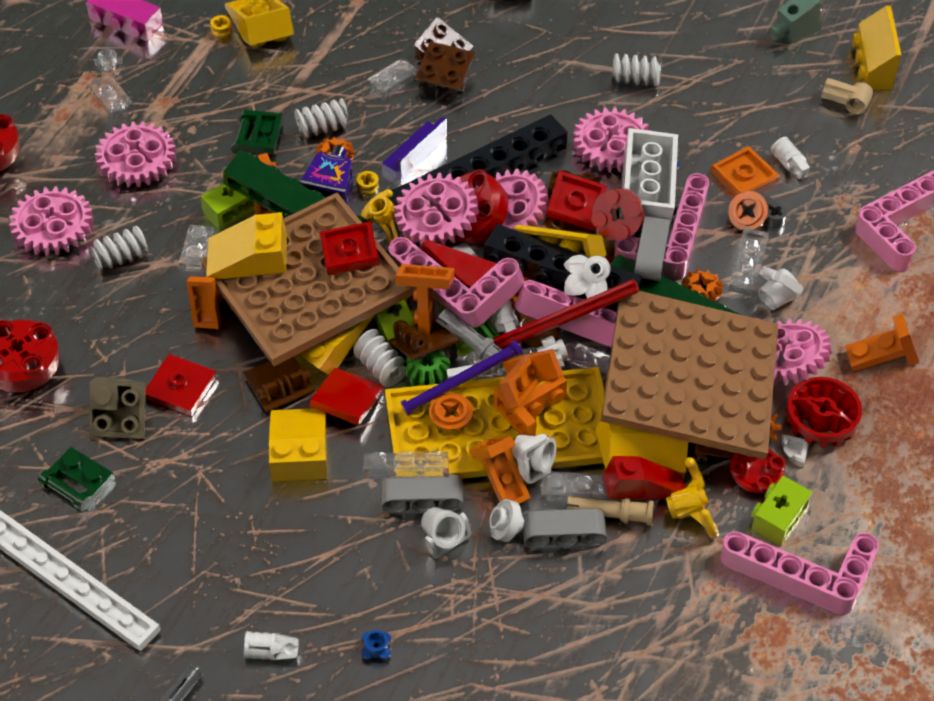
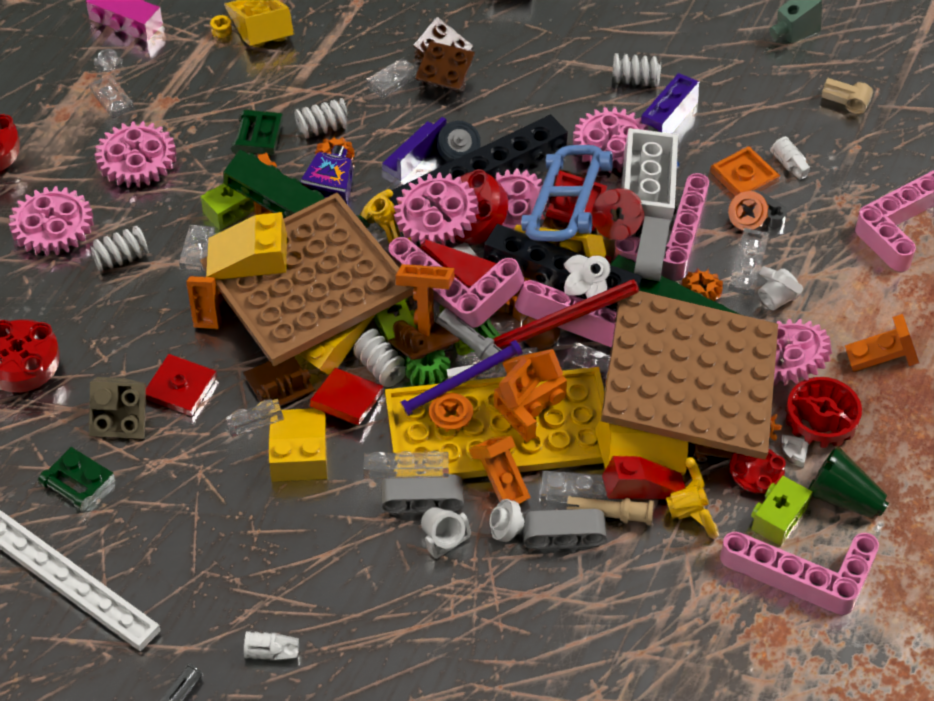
red tile [319,221,380,276] -> none
yellow bush [356,171,379,196] -> none
blue plate [361,630,391,660] -> none
white hinge [492,300,520,334] -> none
white piece [512,434,556,484] -> none
white gear [537,335,569,367] -> none
yellow slope [852,6,902,90] -> none
none -> clear plate [226,399,284,438]
none -> black wheel [437,120,481,162]
none -> medium blue bar [521,145,613,242]
none -> dark purple panel [641,73,699,134]
none -> dark green cone [808,446,889,519]

